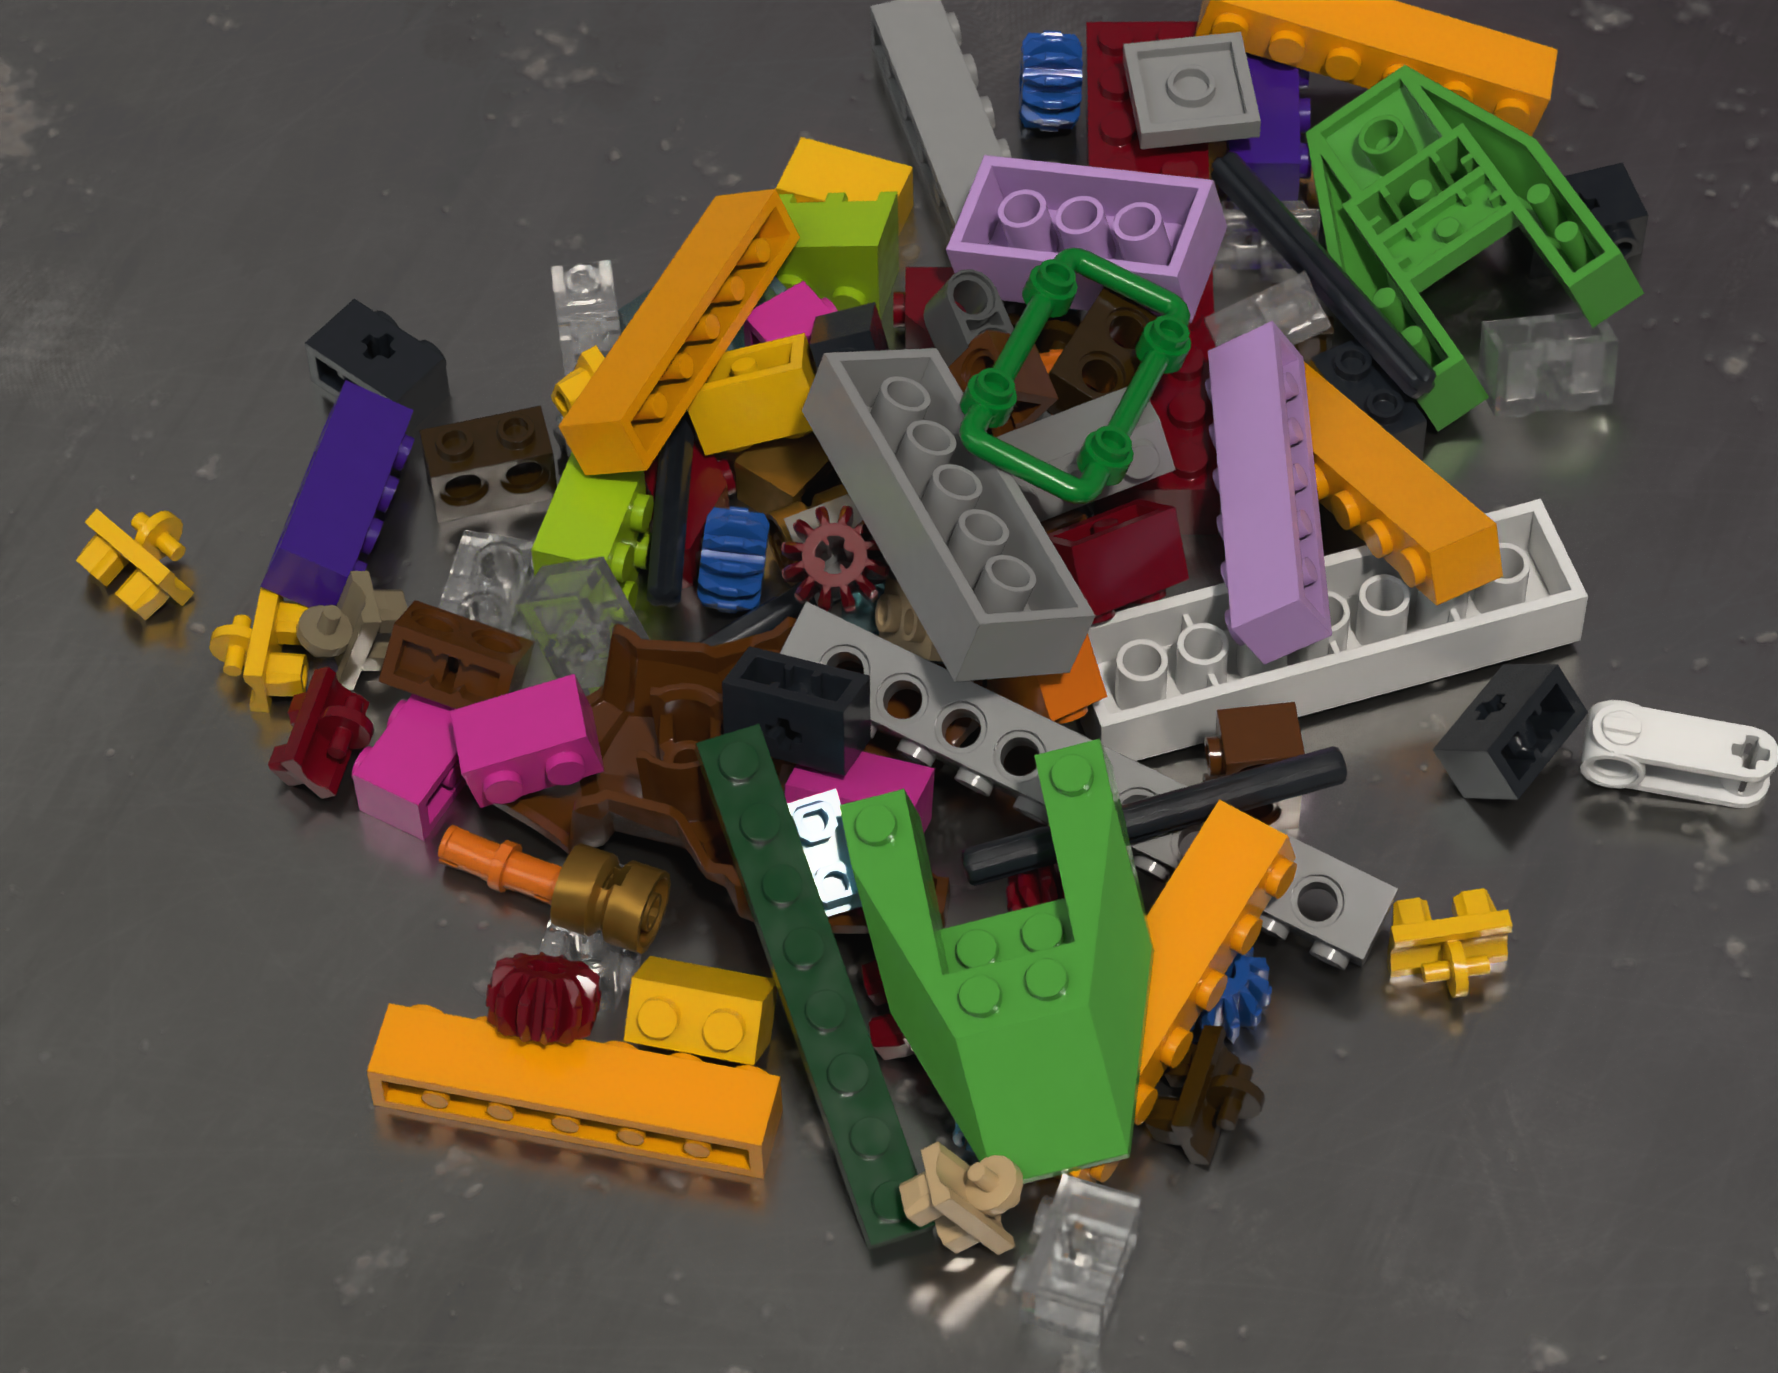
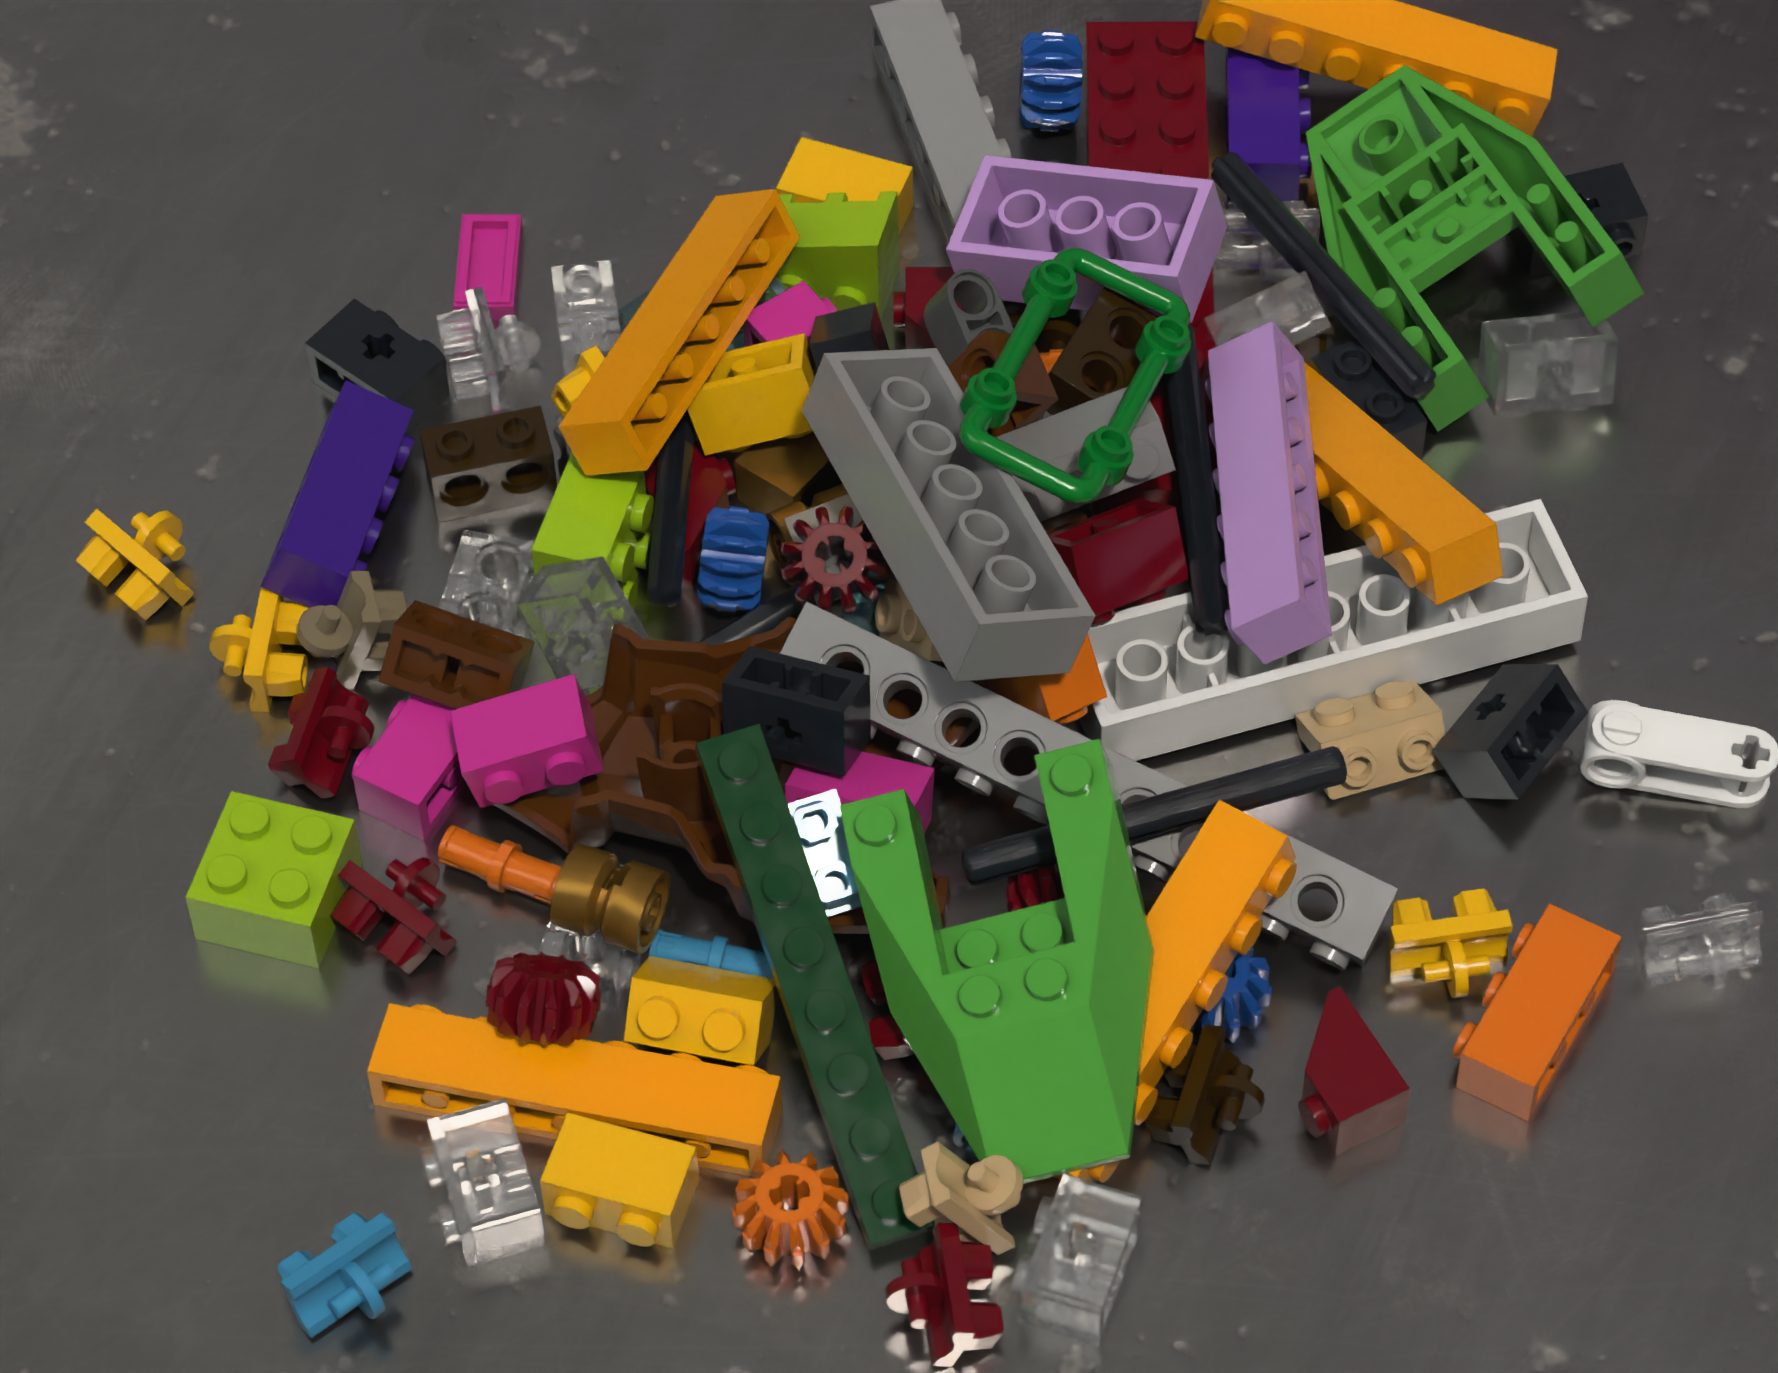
light grey plate [1123,32,1261,149] -> none
reddish brown brick [1202,702,1305,830] -> none
none -> lime brick [185,791,363,969]
none -> dark azure hips [277,1212,413,1338]
none -> dark red hips [330,857,457,975]
none -> clear brick [420,1098,546,1267]
none -> clear hips [436,287,542,411]
none -> dark pink tile [453,214,523,320]
none -> yellow brick [540,1112,700,1249]
none -> dark azure pin [648,928,779,996]
none -> orange gear [732,1149,849,1270]
none -> dark red hips [885,1222,1004,1367]
none -> black axle [1165,324,1229,637]
none -> tan bracket [1295,681,1445,800]
none -> dark red slope [1298,986,1410,1156]
none -> orange brick [1452,903,1622,1122]
none -> clear hips [1641,893,1763,992]

